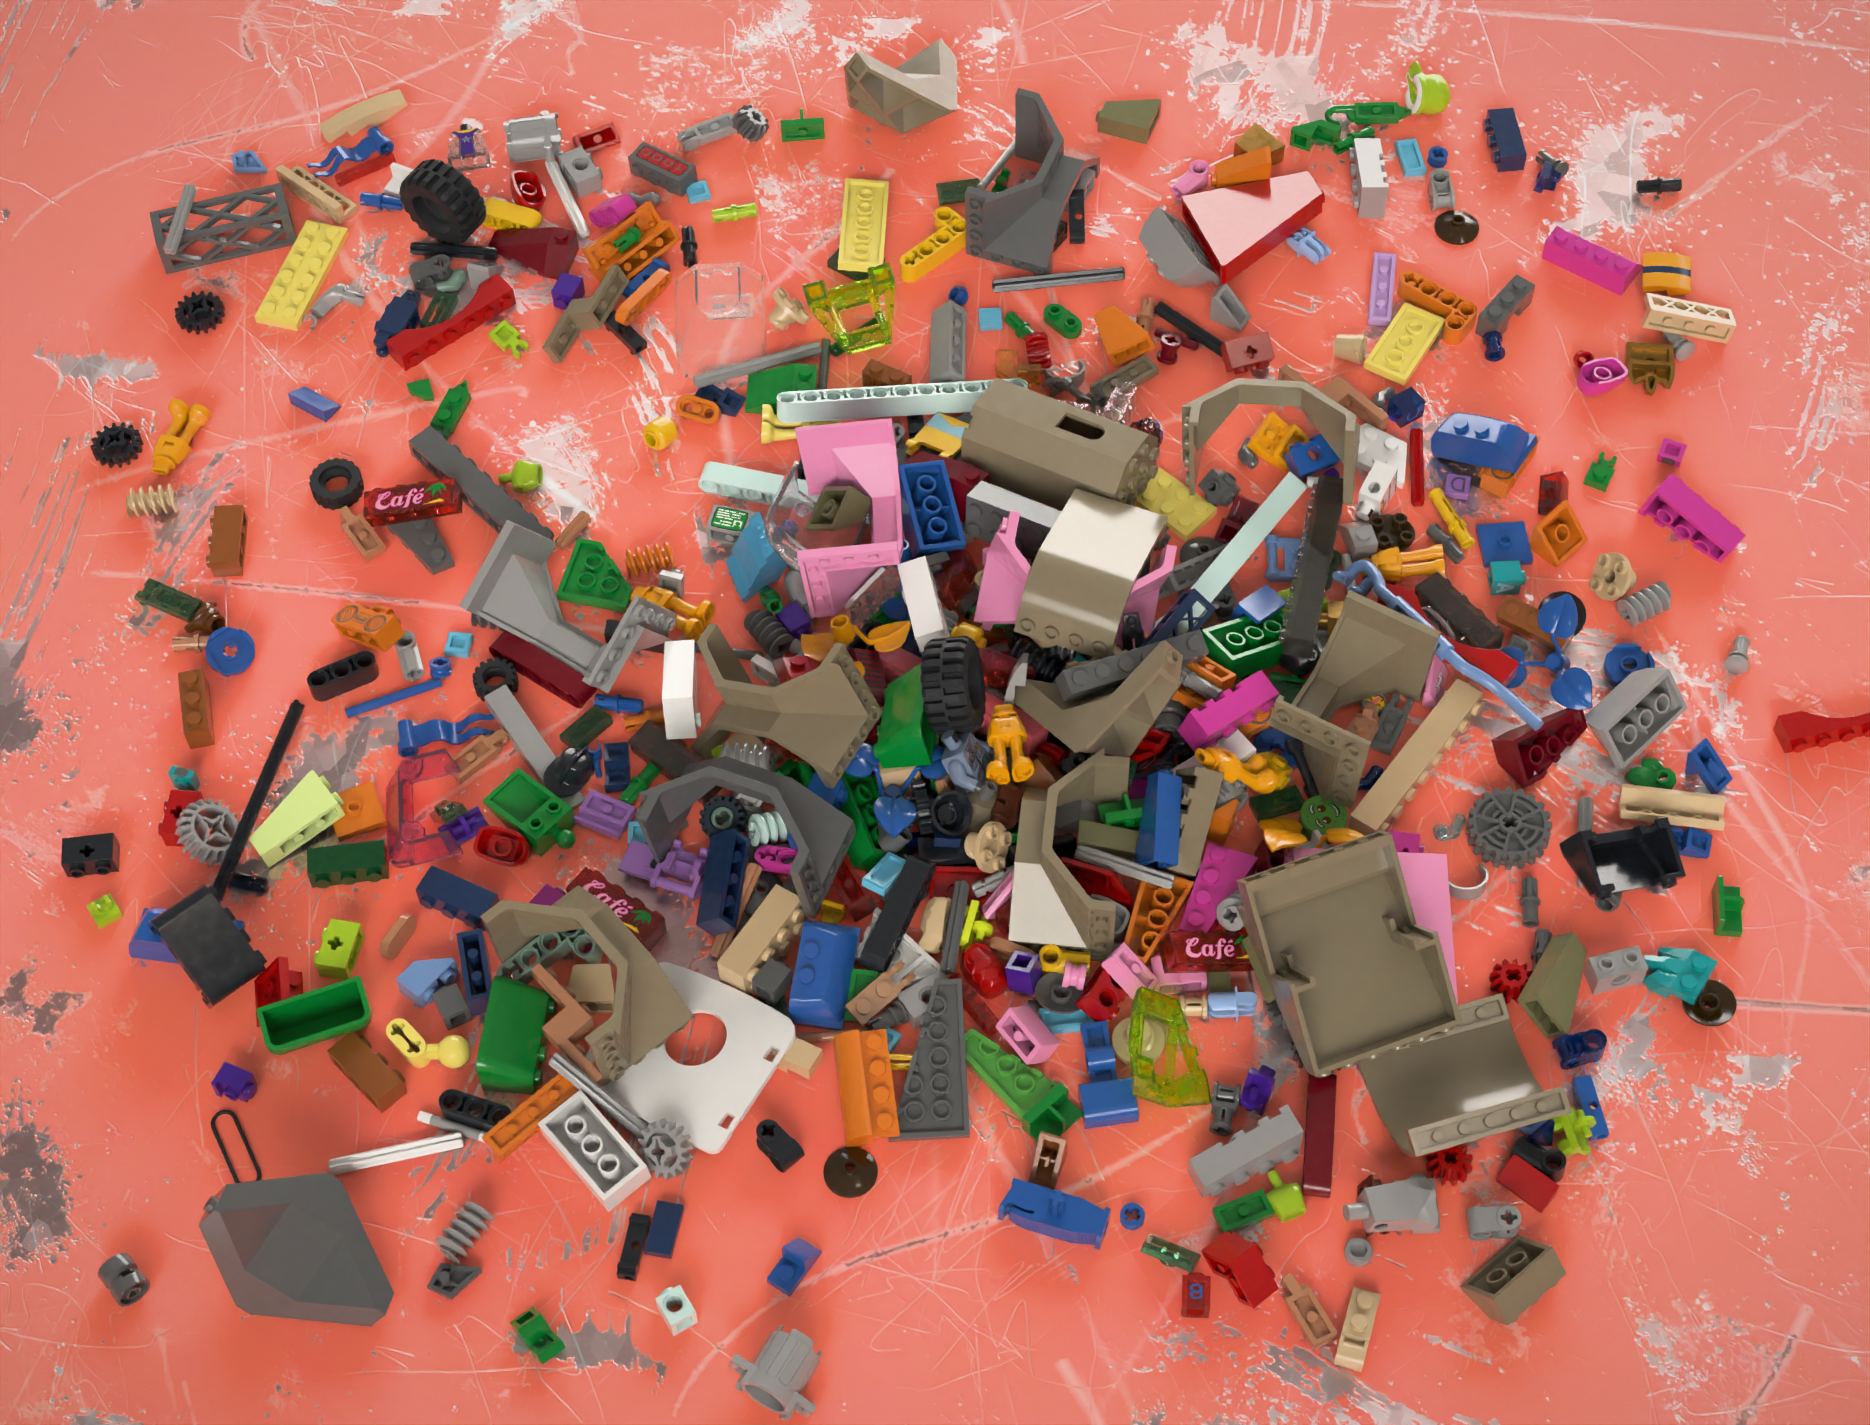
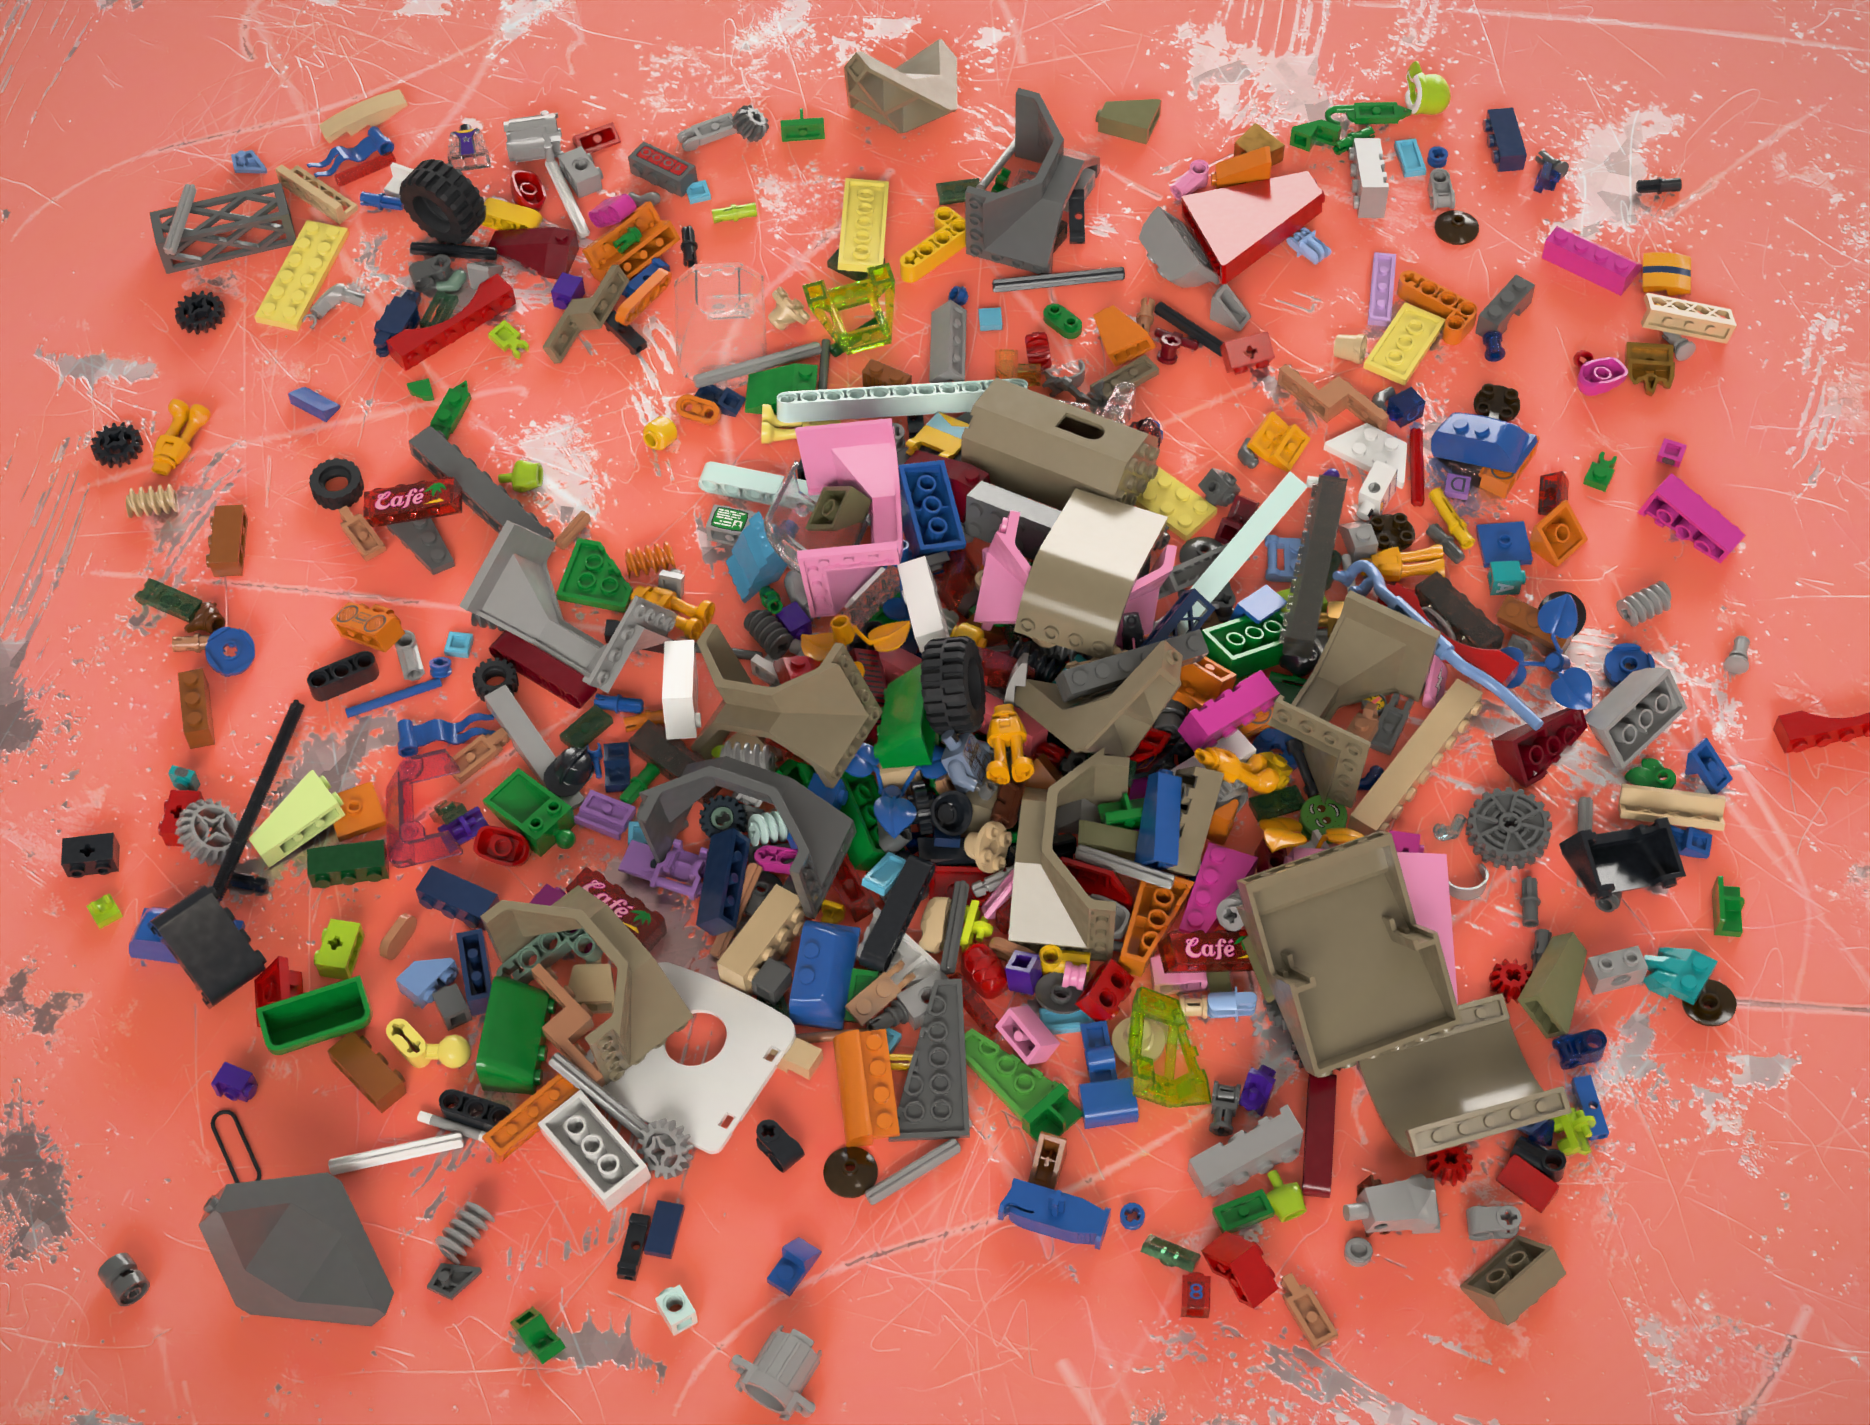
green axle [1004,312,1035,341] -> none
bright pink slope [1101,942,1159,1002] -> none
light grey piece [1180,666,1223,701] -> none
dark tan panel [1181,378,1360,504] -> none
blue brick [1283,434,1341,479] -> none
tan plate [1334,1287,1381,1372] -> none
tan plate [1589,552,1637,601] -> none
none -> light grey axle [865,1138,961,1205]
none -> dark brown dish [1473,383,1520,422]

